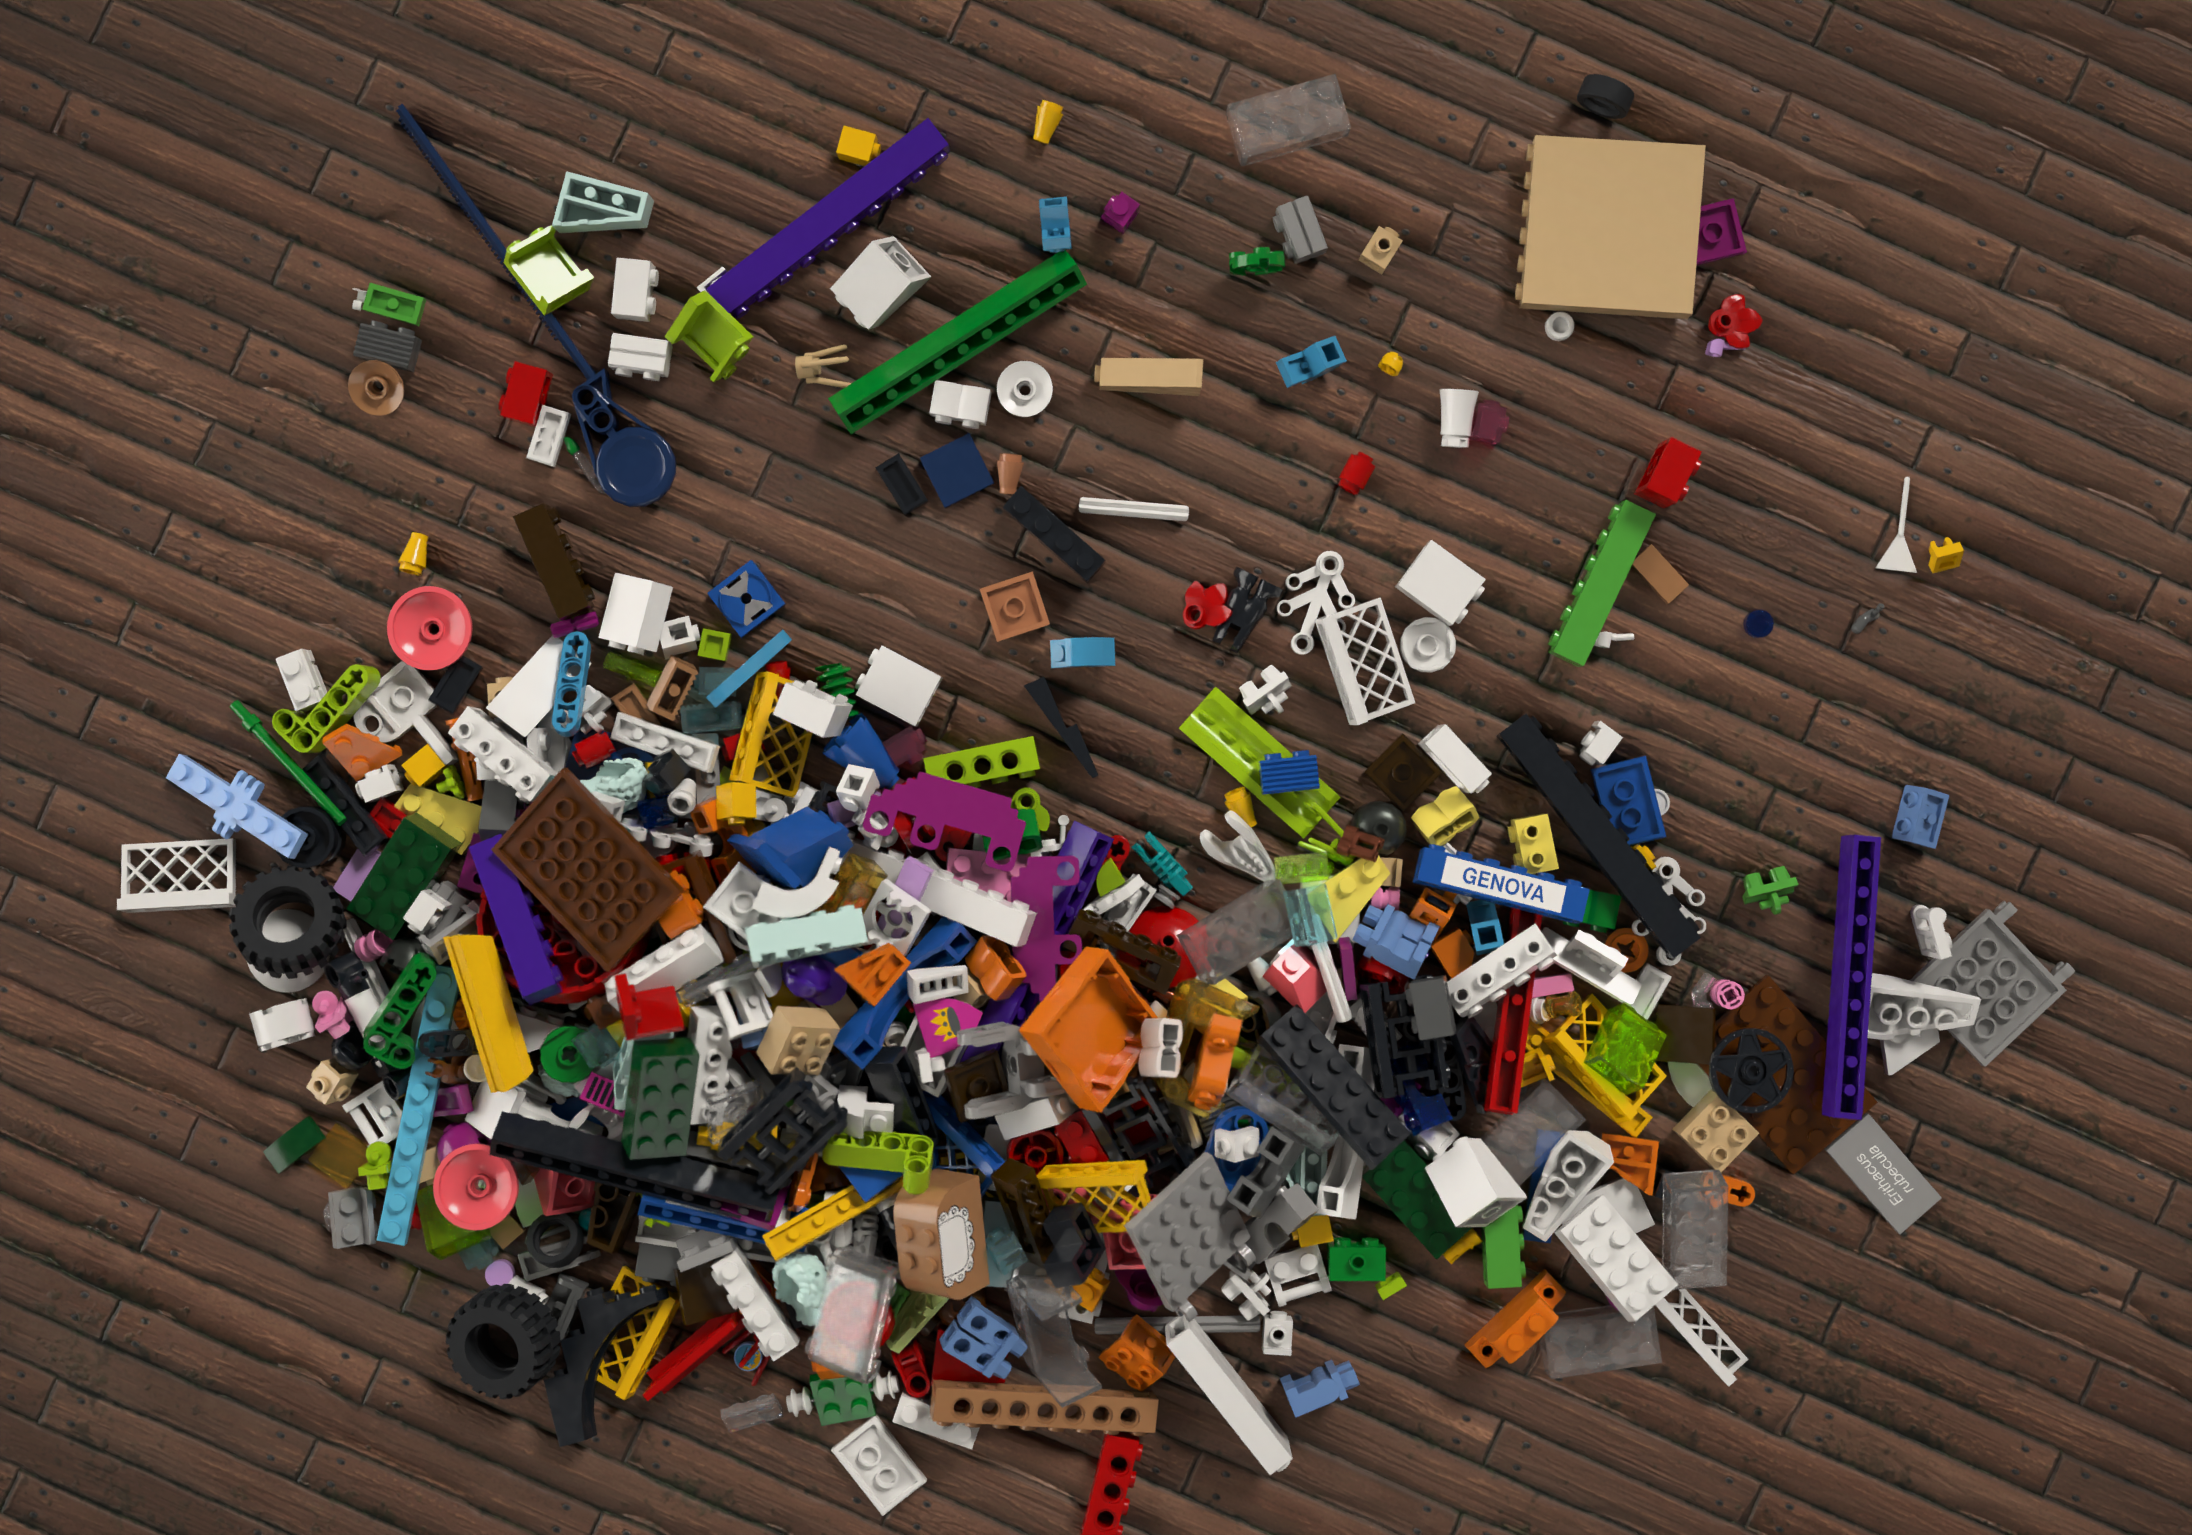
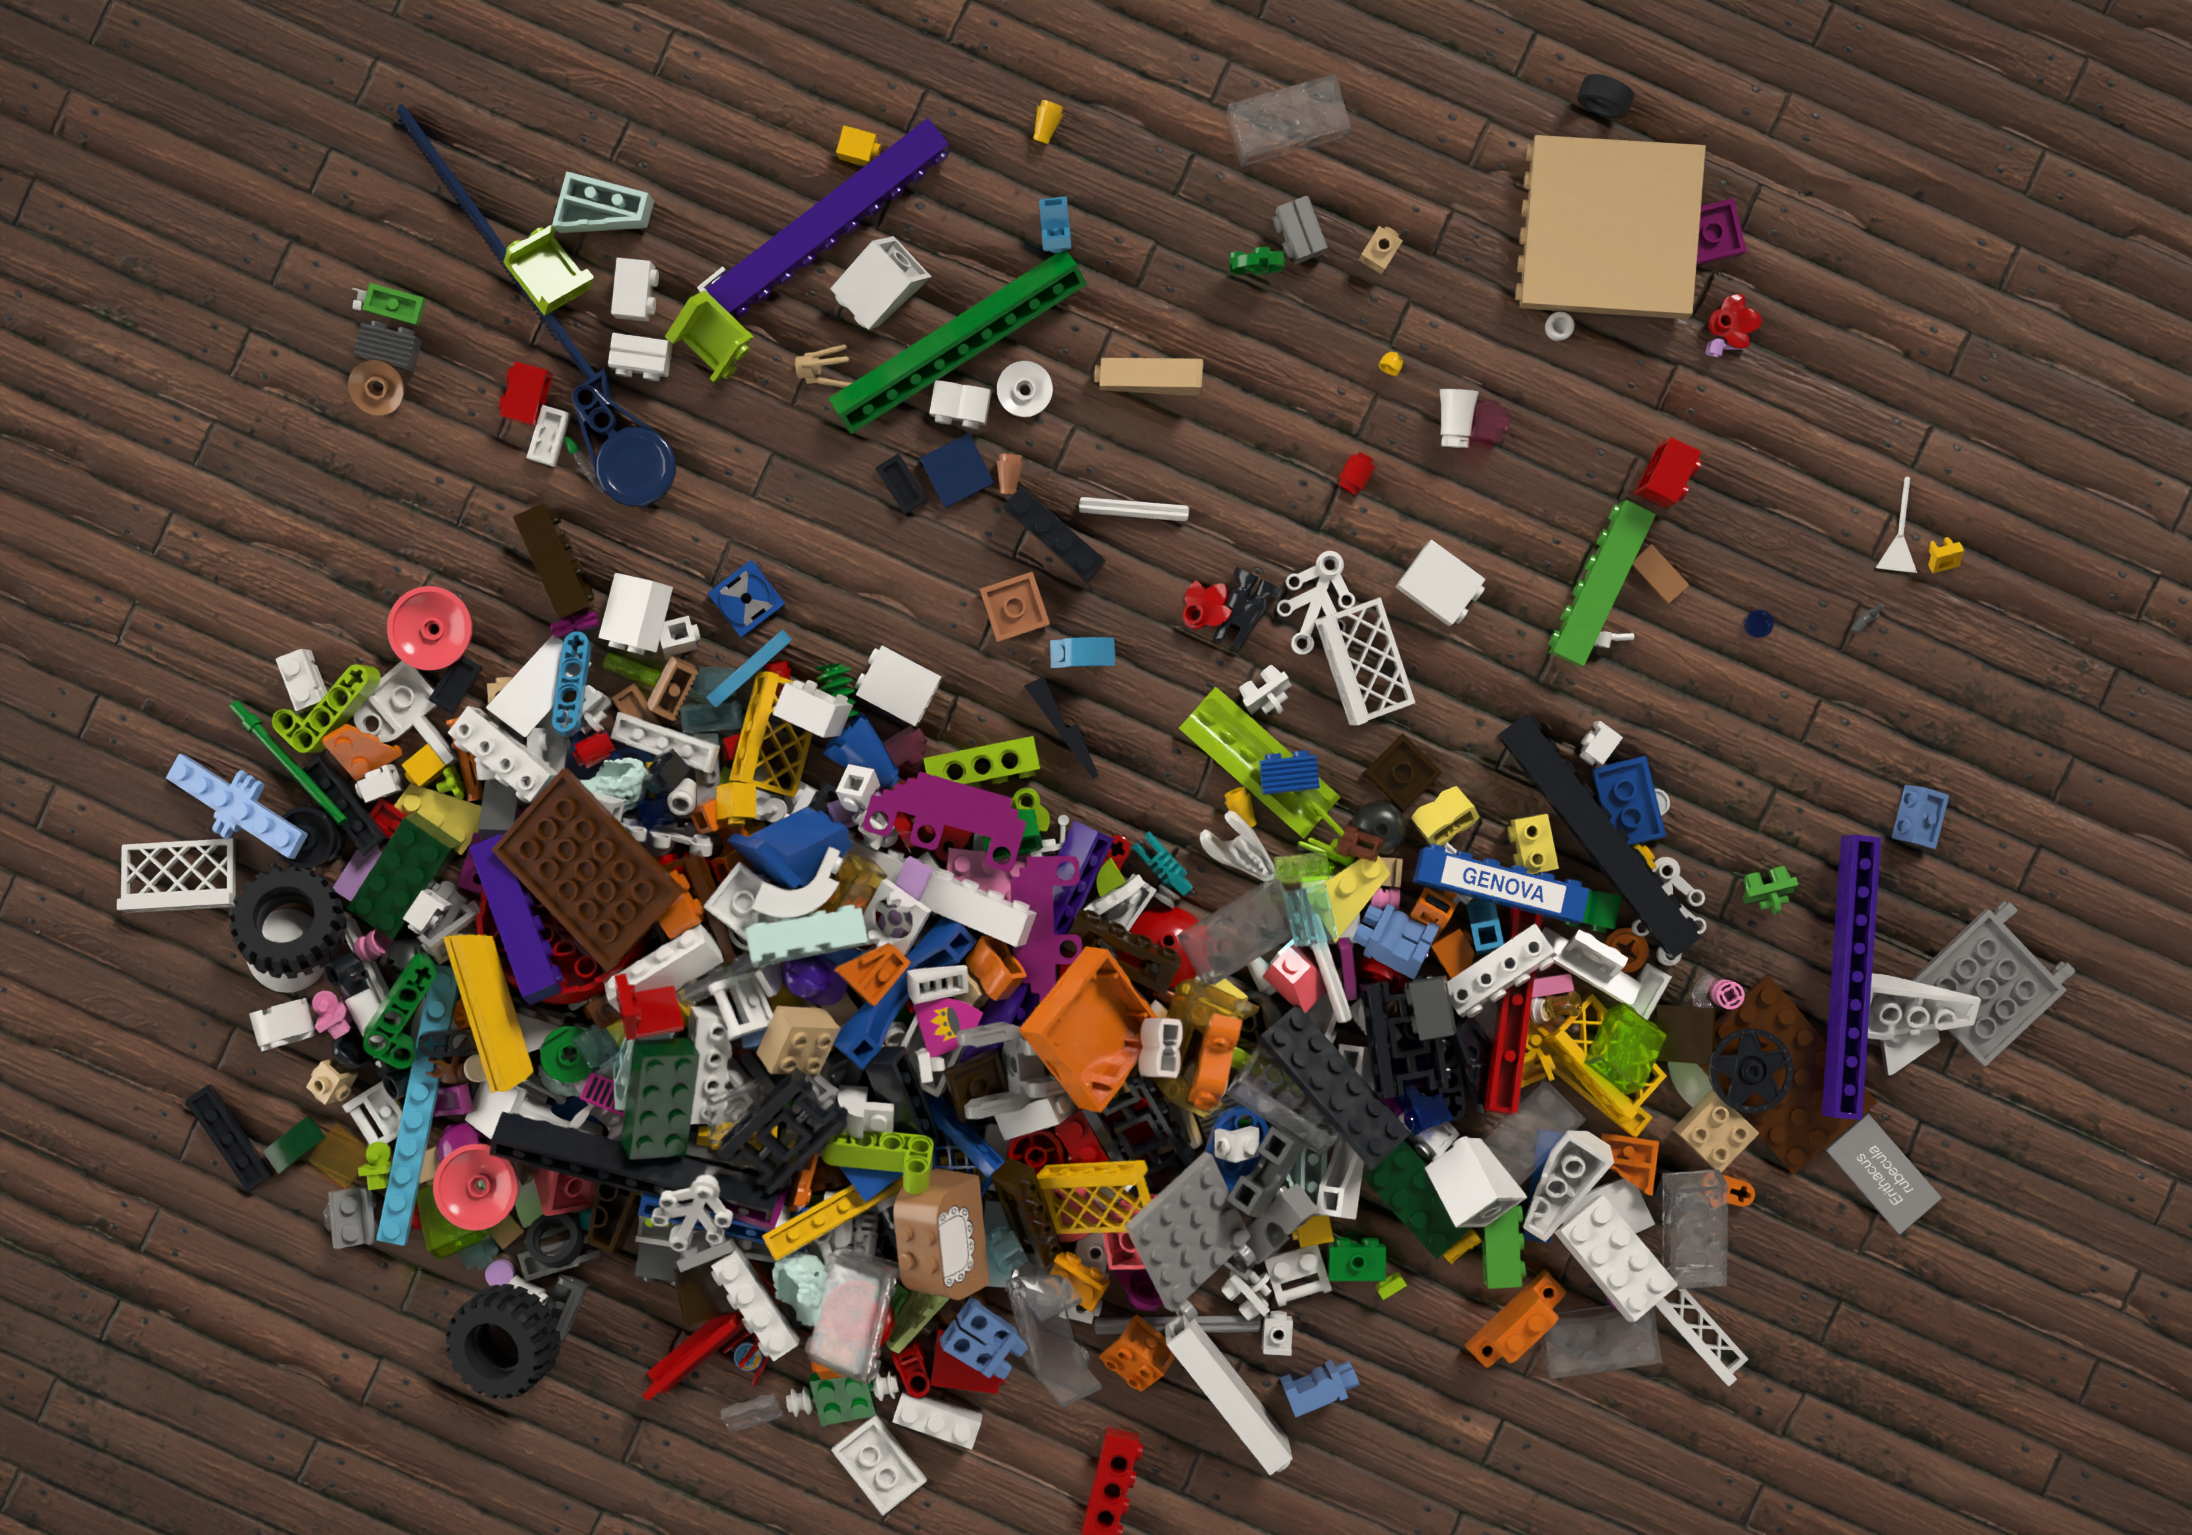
yellow cone [398,532,428,576] -> none
black arch [544,1284,670,1447] -> none
yellow fence [597,1266,680,1400] -> none
lime tile [698,628,732,662] -> none
medium nougat brick [930,1380,1159,1436] -> none
black brick [1043,1202,1106,1288] -> none
magenta brick [1101,191,1140,234] -> none
dark azure brick [1276,336,1347,388] -> none
white tile [1400,617,1456,673] -> none
white window [1418,724,1492,793] -> none
white plate [1910,905,1952,959] -> none
none -> black tile [185,1084,274,1192]
none -> white plant [651,1175,733,1252]

